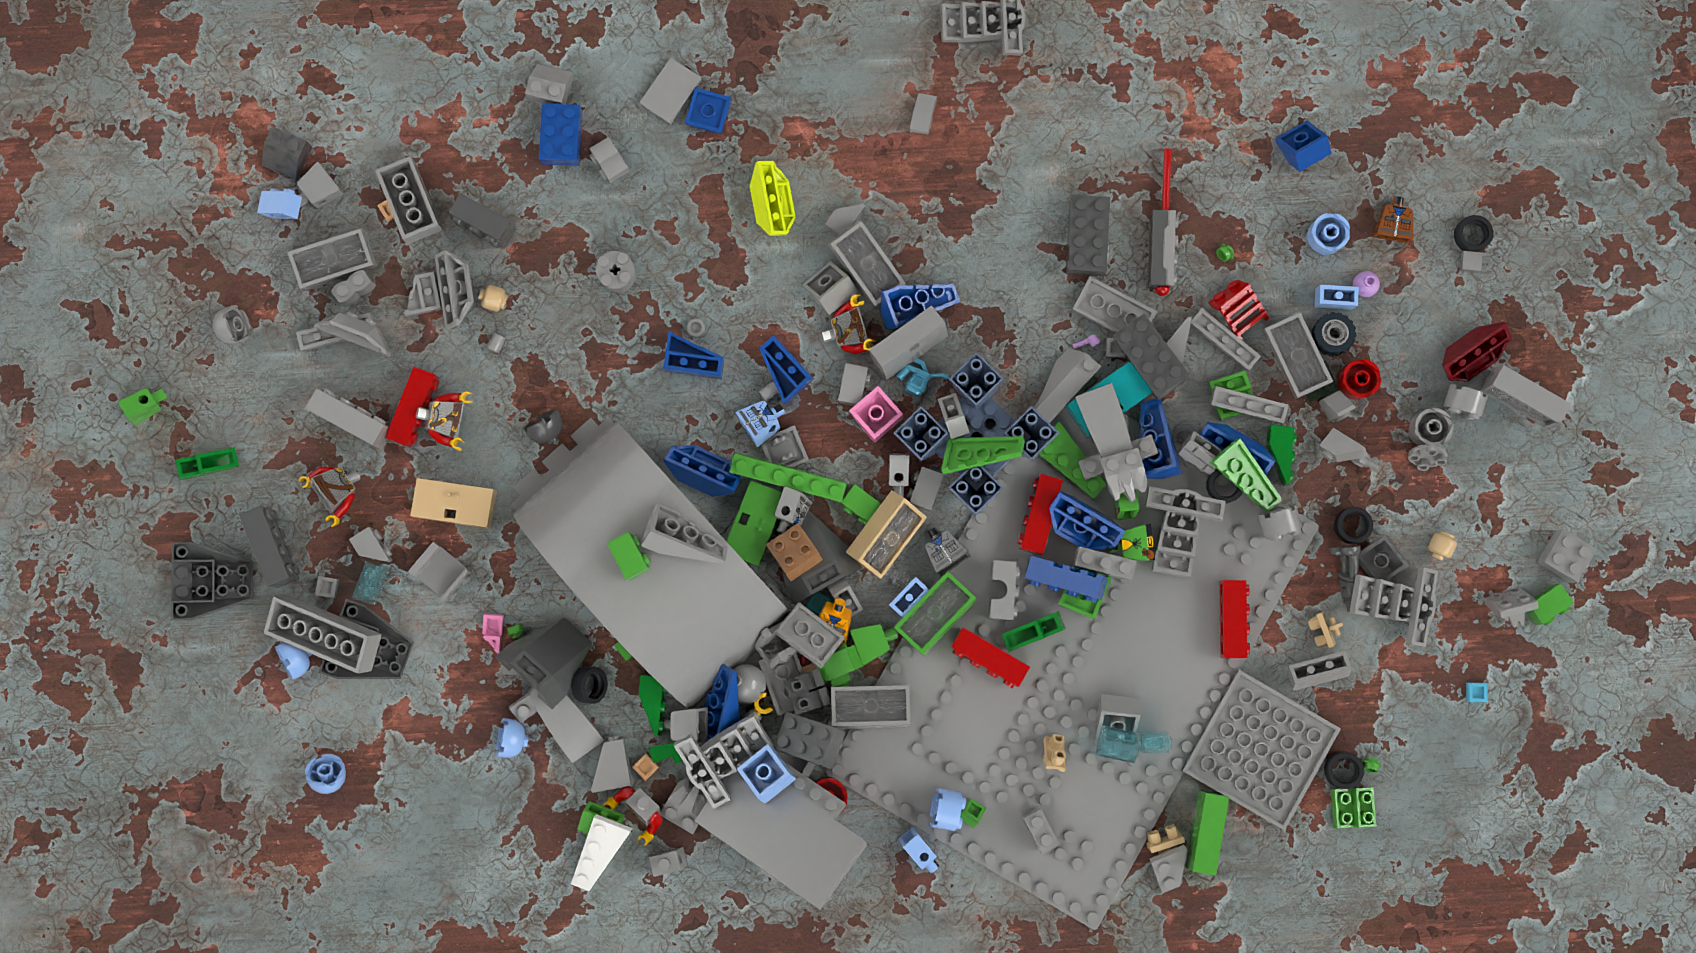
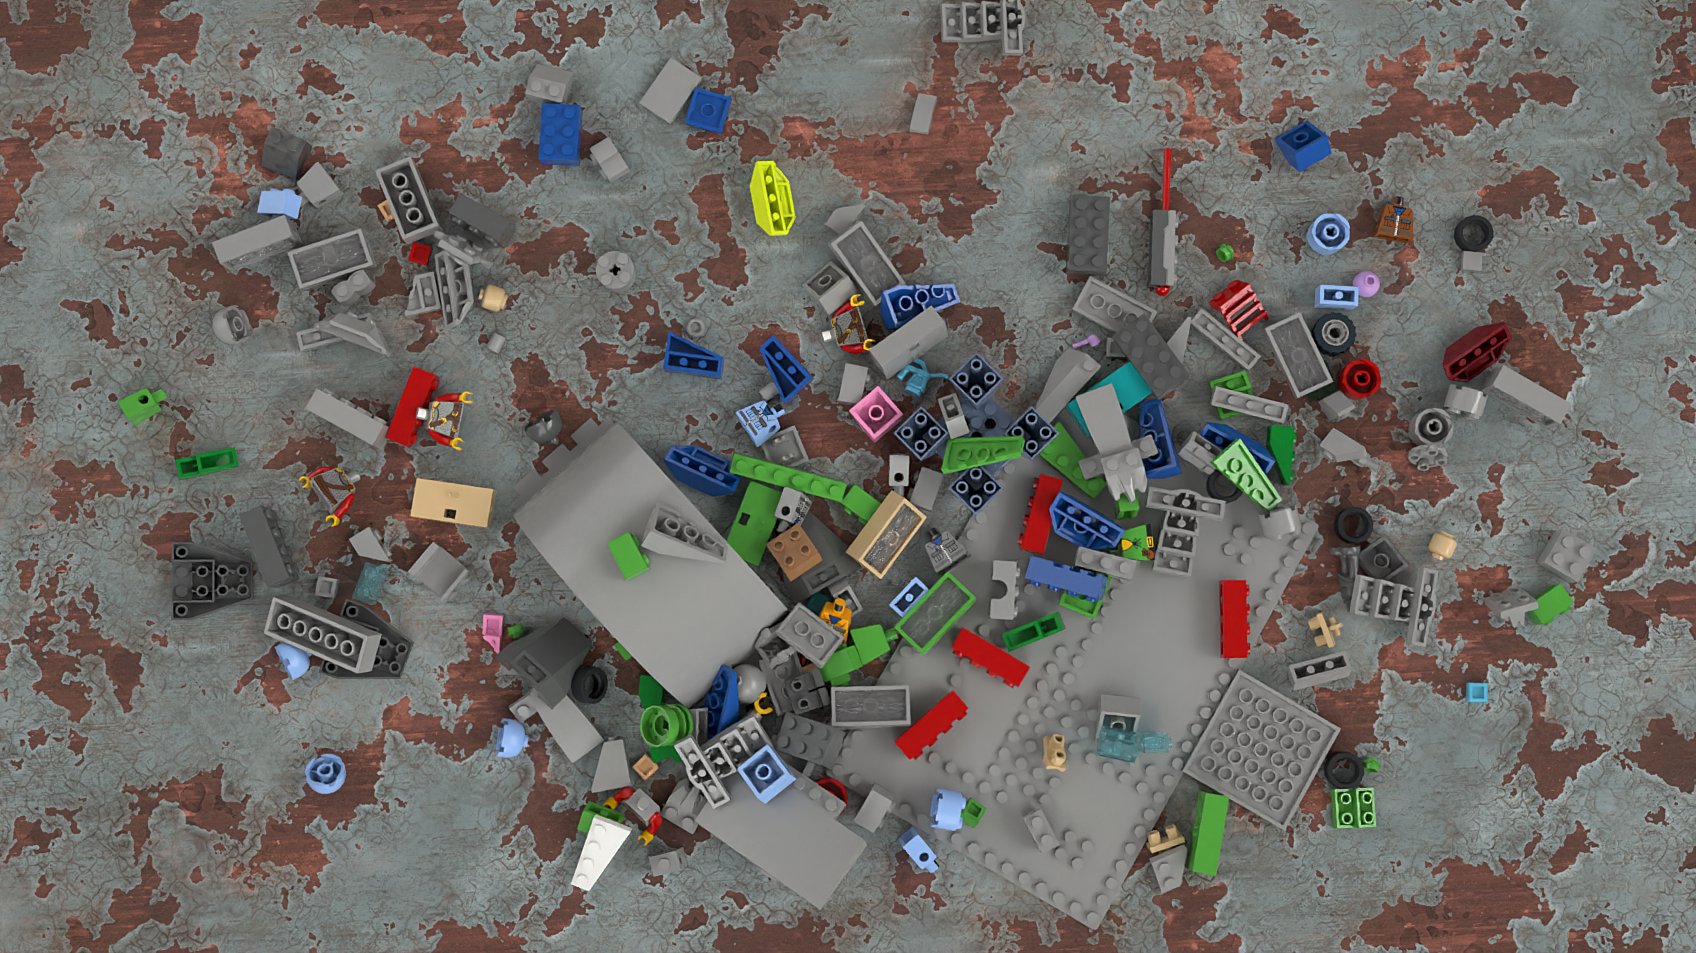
none -> light grey brick [212,215,303,271]
none -> red tile [408,242,433,266]
none -> light grey plate [434,230,493,269]
none -> bright green wheel [640,704,693,747]
none -> light grey brick [854,783,895,833]
none -> red brick [894,690,968,760]

